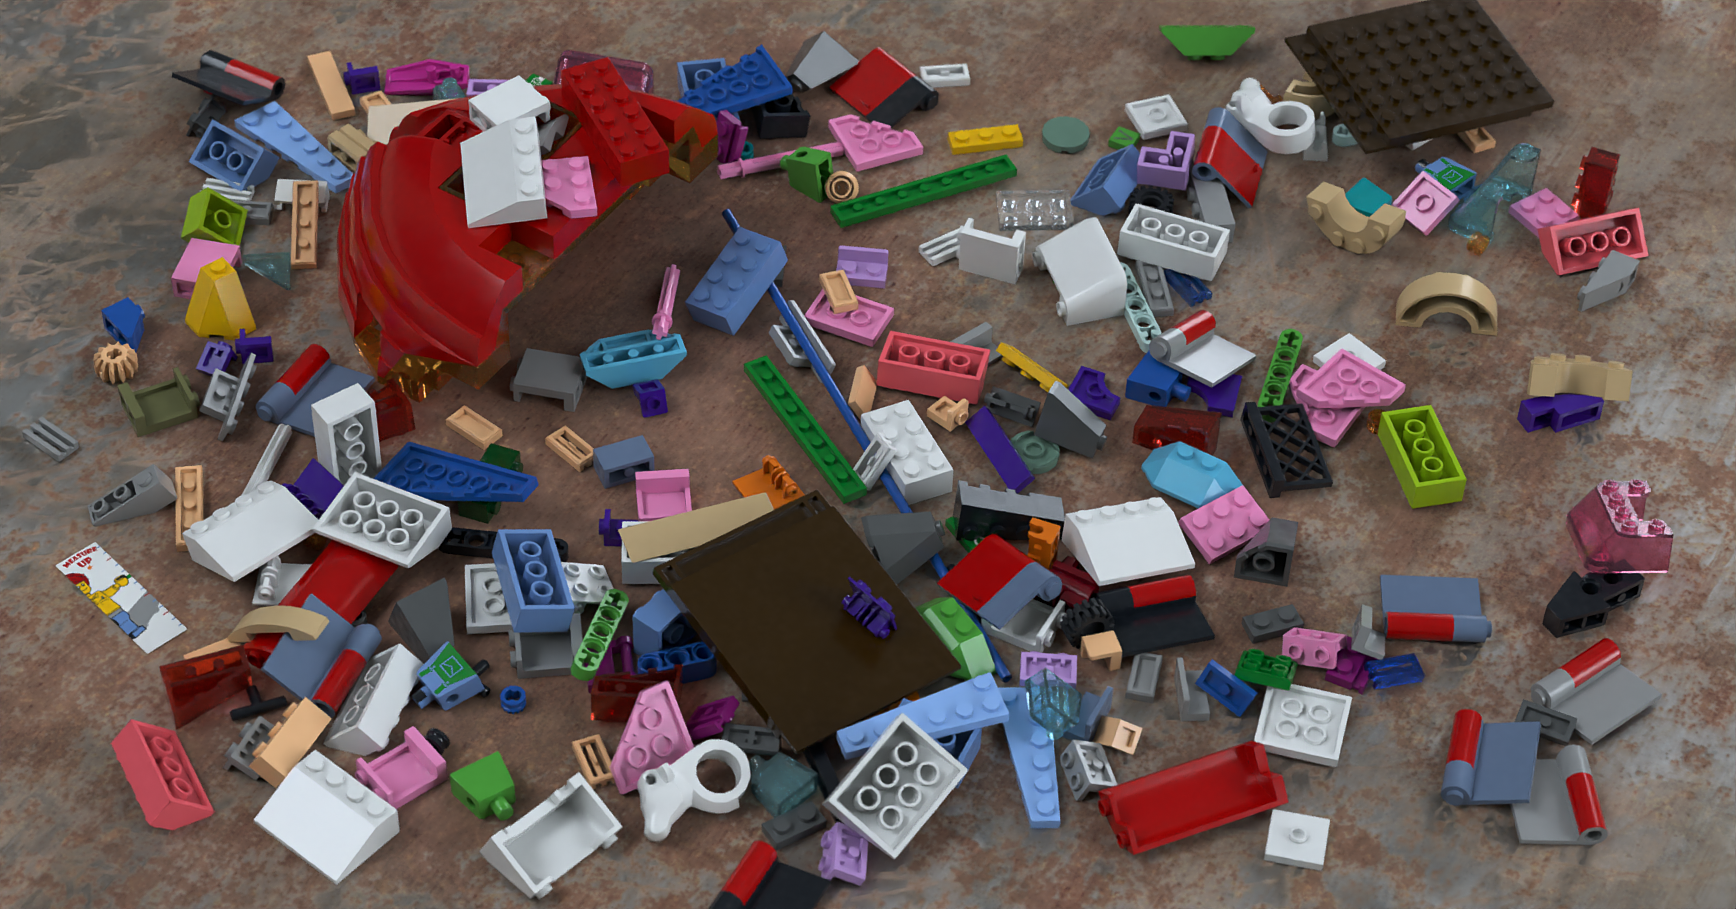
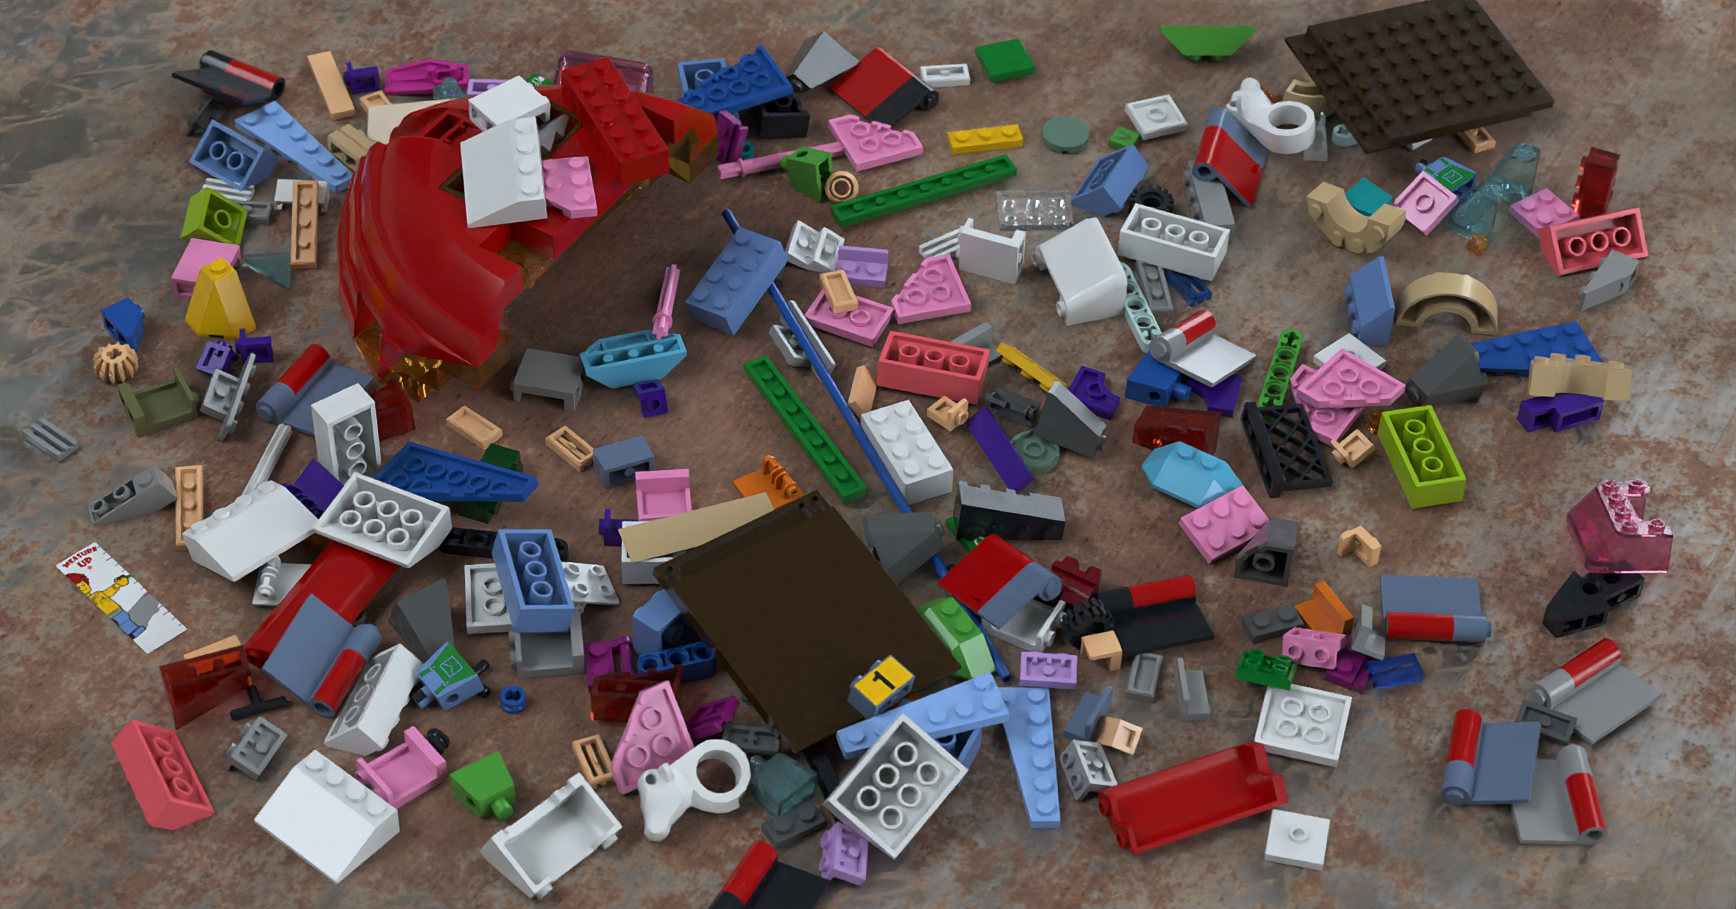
tan slope [227,606,330,642] -> none
light nougat brick [249,697,332,788] -> none
bright green beam [570,589,629,681] -> none
dark purple hinge [842,577,897,639] -> none
white tile [853,432,897,491] -> none
clear light blue torso [1025,668,1082,740] -> none
orange hinge [1027,517,1061,570] -> none
white slope [1062,497,1195,586] -> none
lavender brick [1137,131,1195,190] -> none
blue plate [1195,659,1257,717] -> none
none -> white slope [785,220,845,274]
none -> brick [848,655,915,719]
none -> bright pink plate [891,254,971,324]
none -> green tile [975,38,1035,82]
none -> orange panel [1295,581,1354,636]
none -> light nougat bracket [1330,429,1376,470]
none -> light nougat bracket [1337,525,1381,568]
none -> medium blue slope [1344,256,1395,346]
none -> dark grey slope [1405,333,1489,407]
none -> blue wing [1437,321,1604,377]

